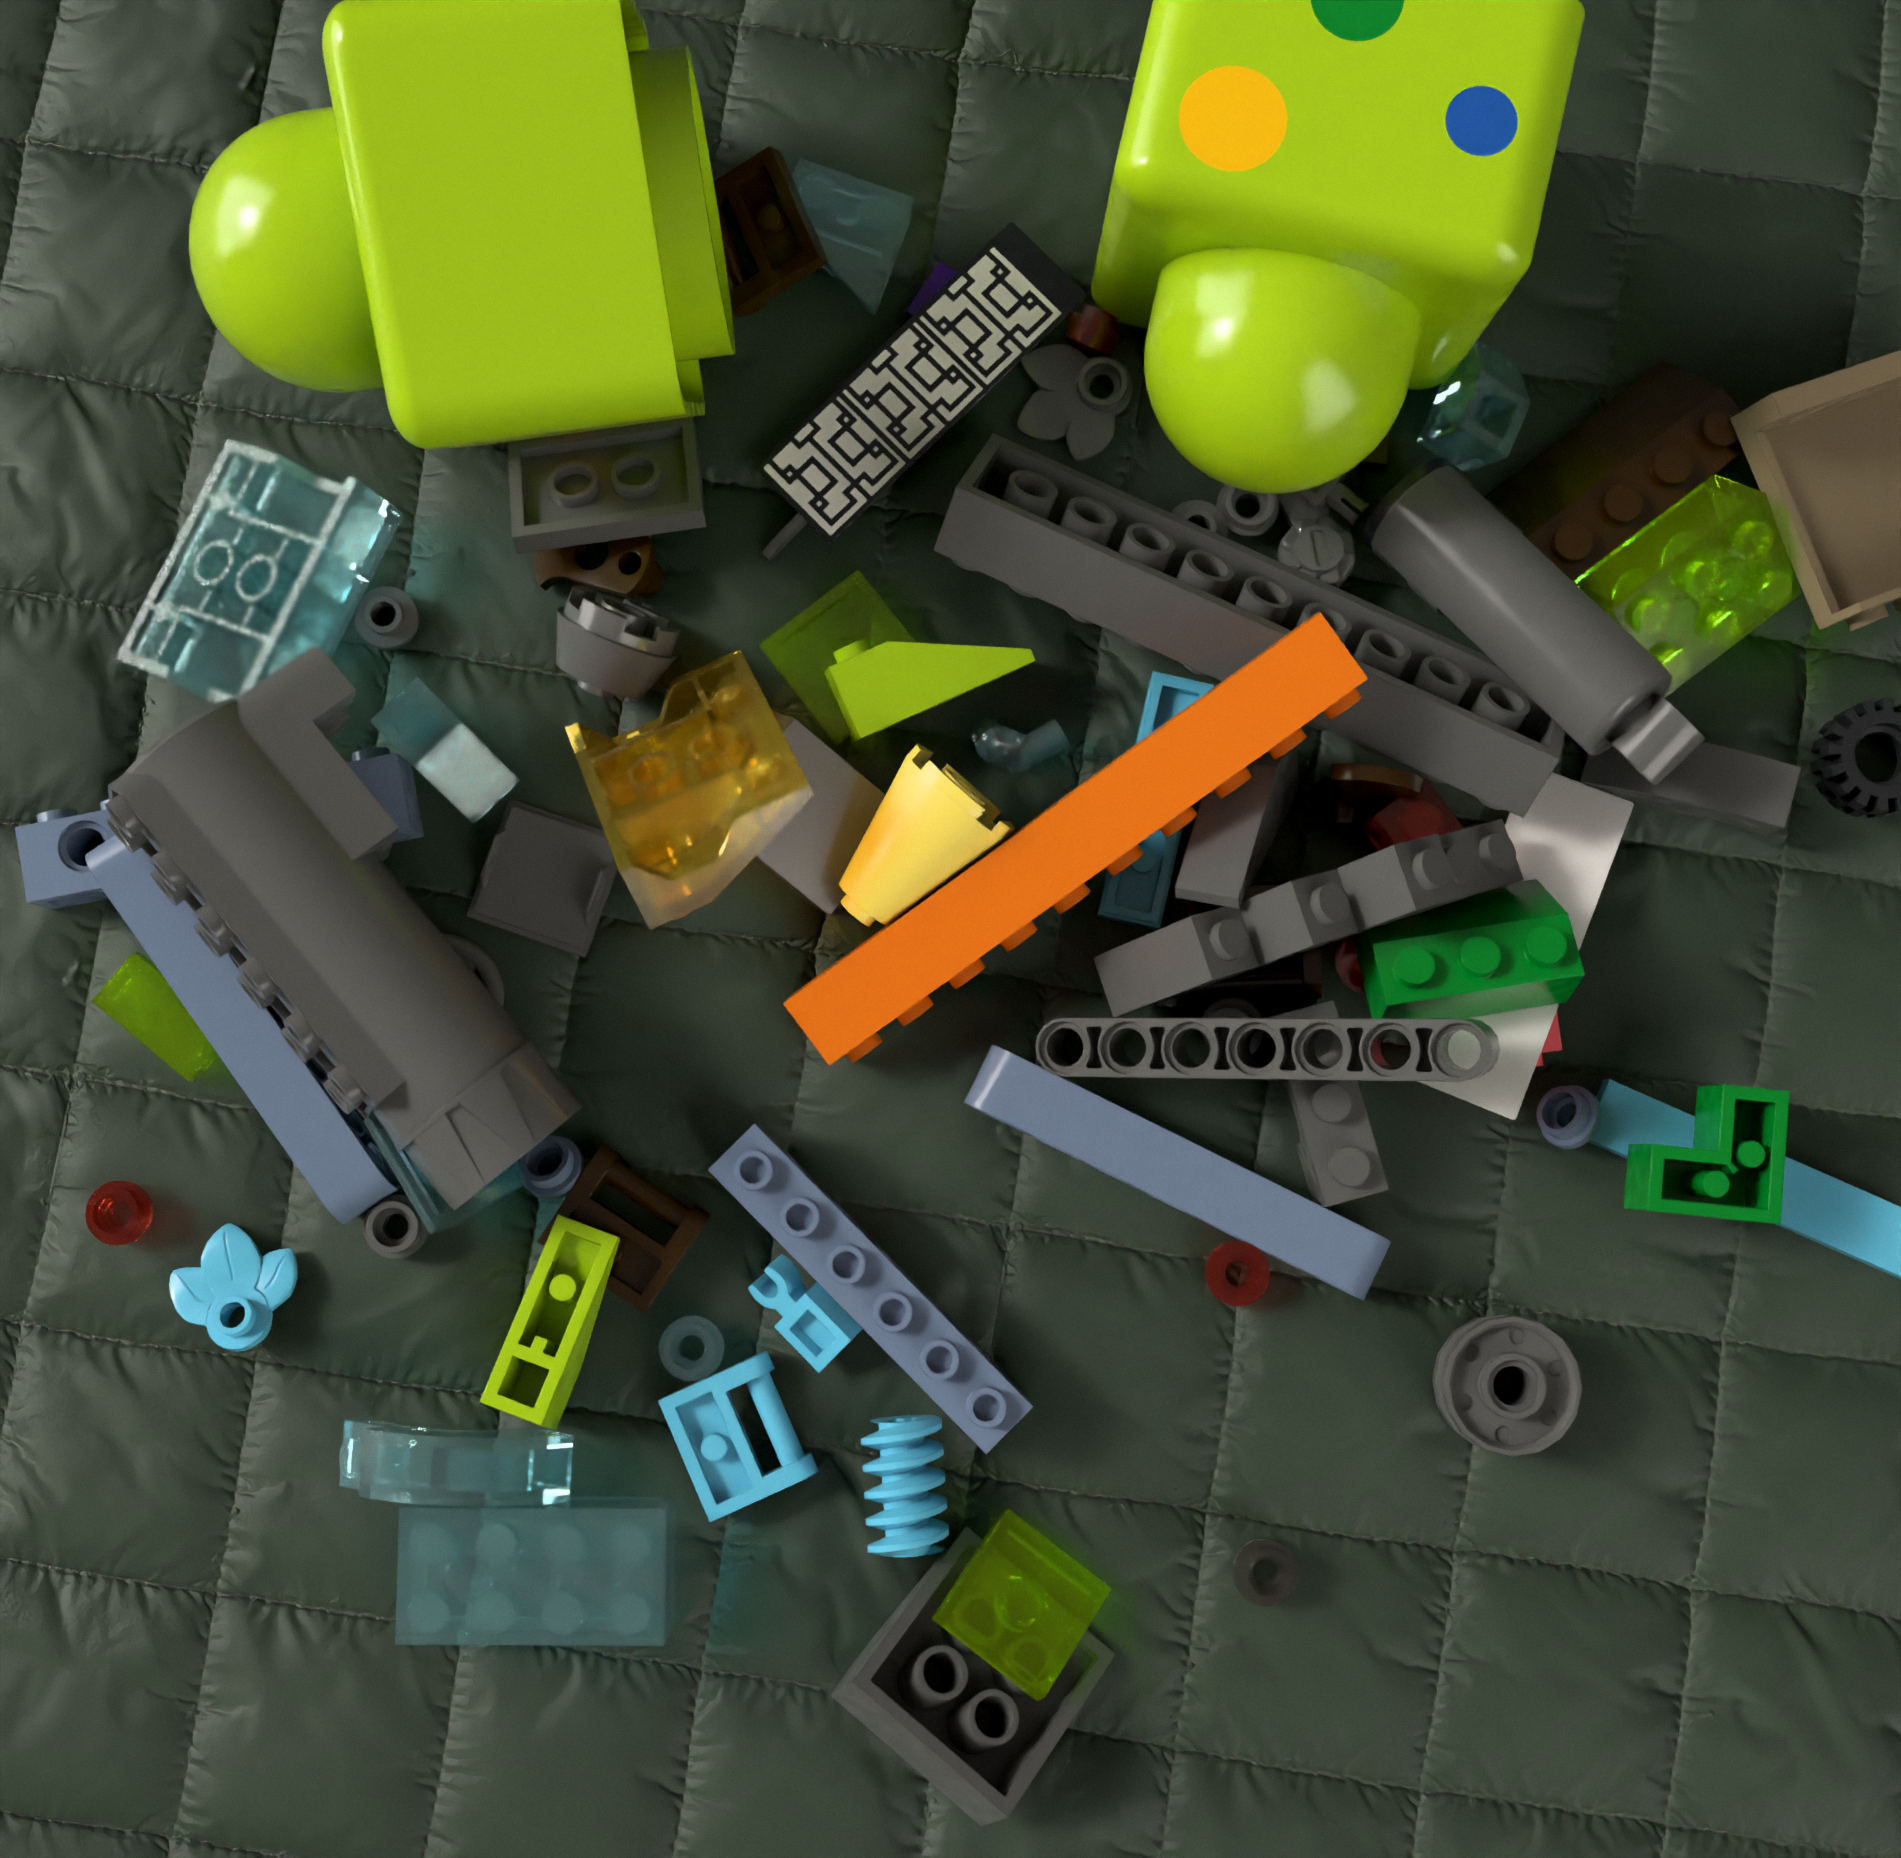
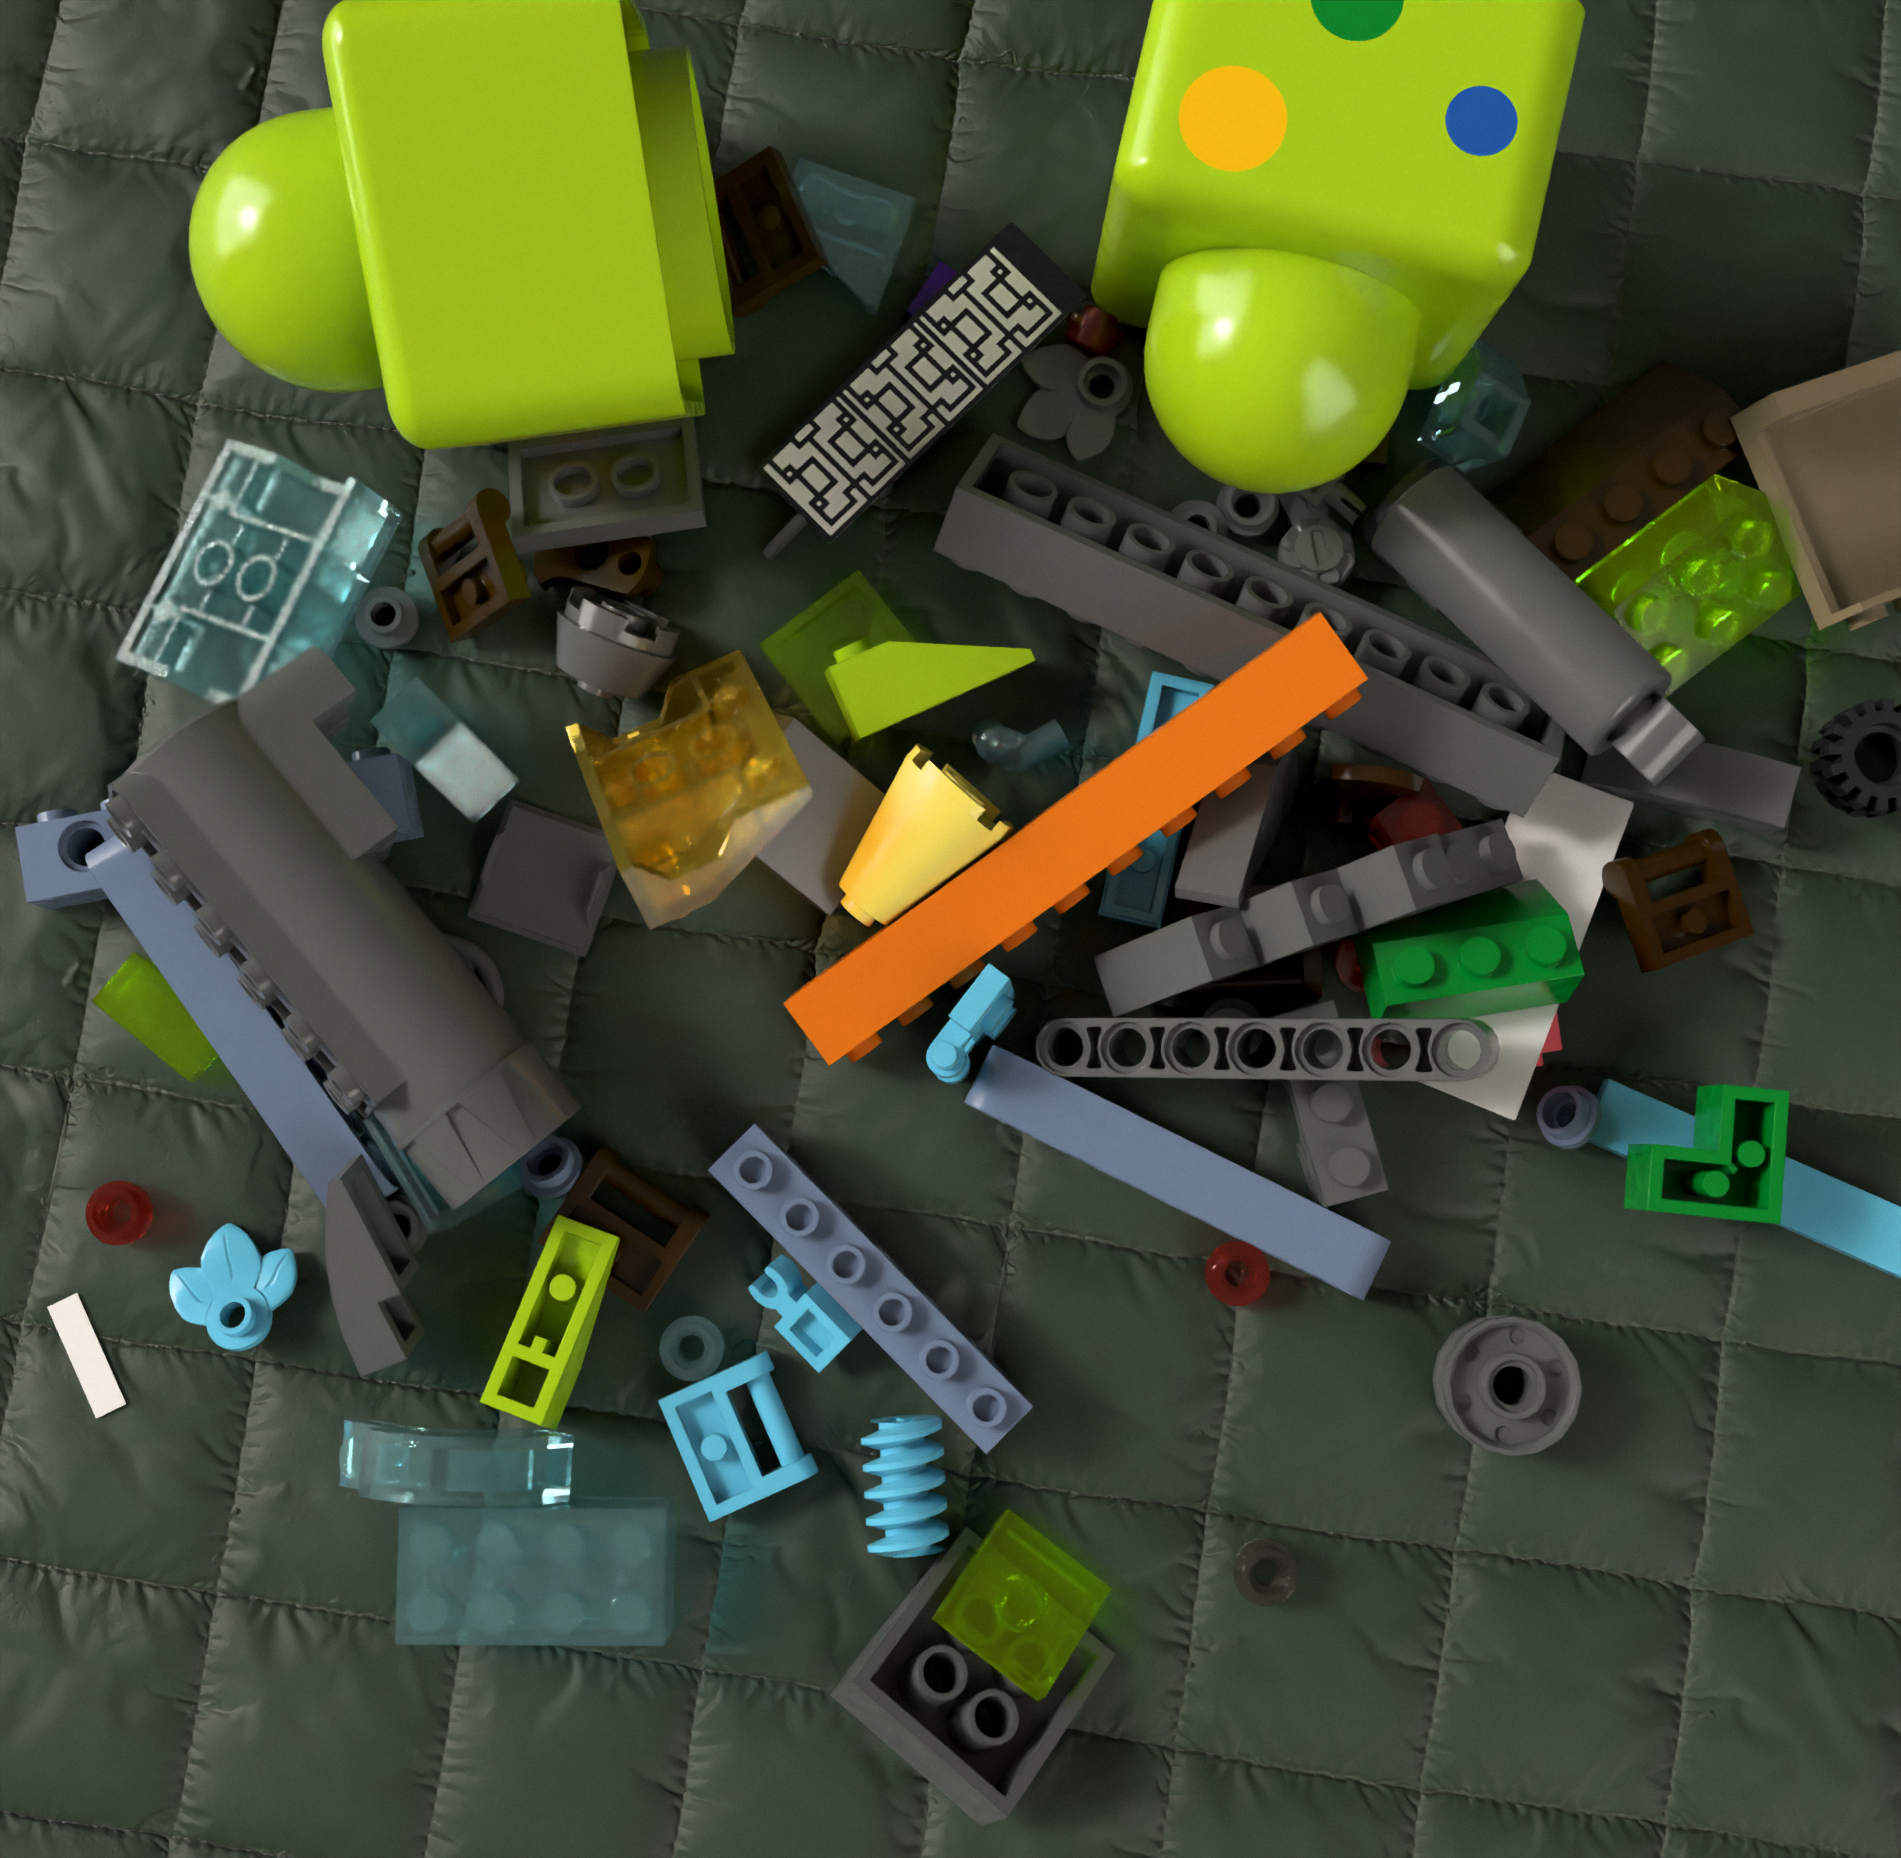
none -> white sticker [47,1293,126,1418]
none -> dark grey slope [325,1154,426,1377]
none -> dark brown plate [418,488,532,643]
none -> medium azure plate [926,963,1017,1084]
none -> dark brown plate [1602,829,1755,973]

